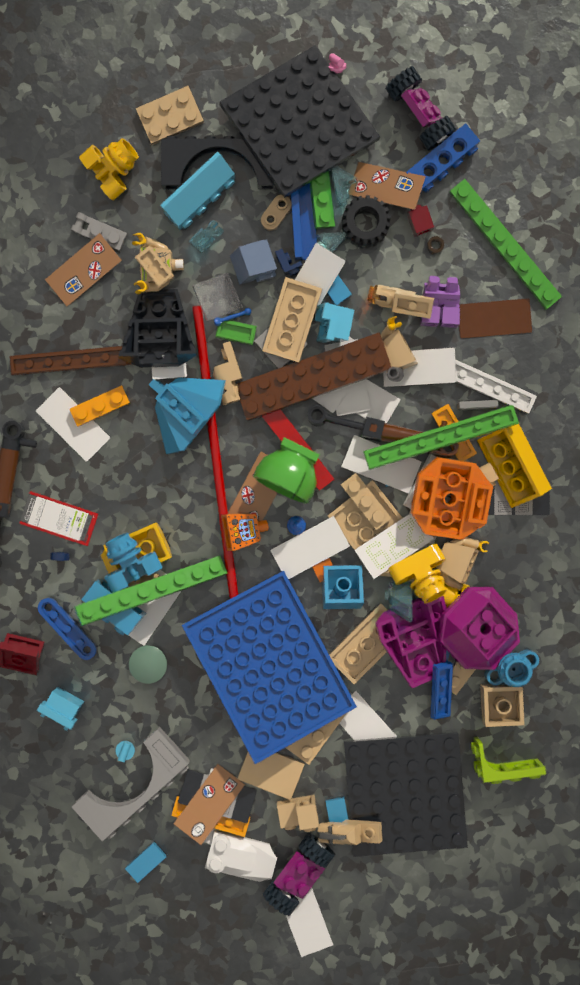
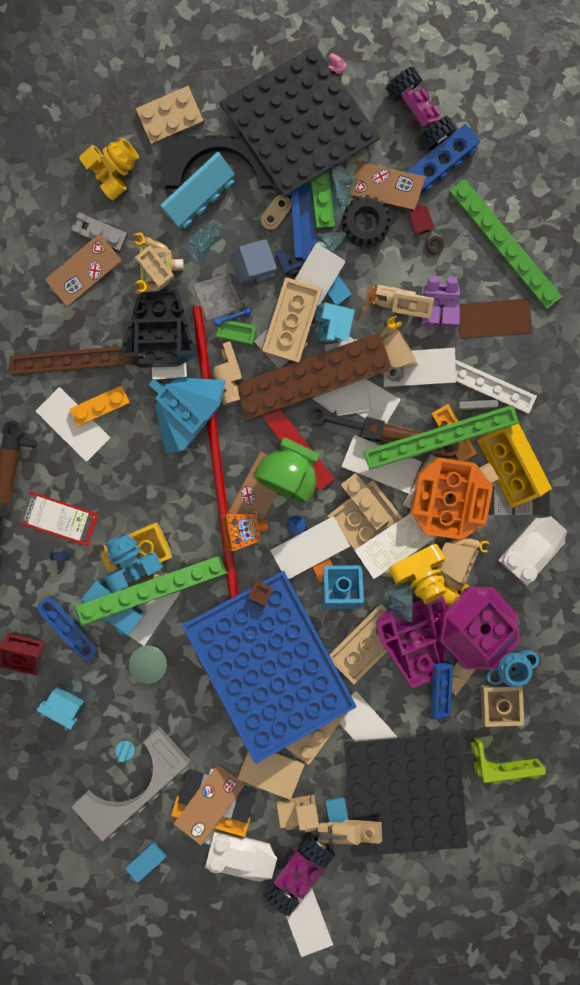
none -> reddish brown plate [248,580,273,607]
none -> white slope [498,516,567,586]

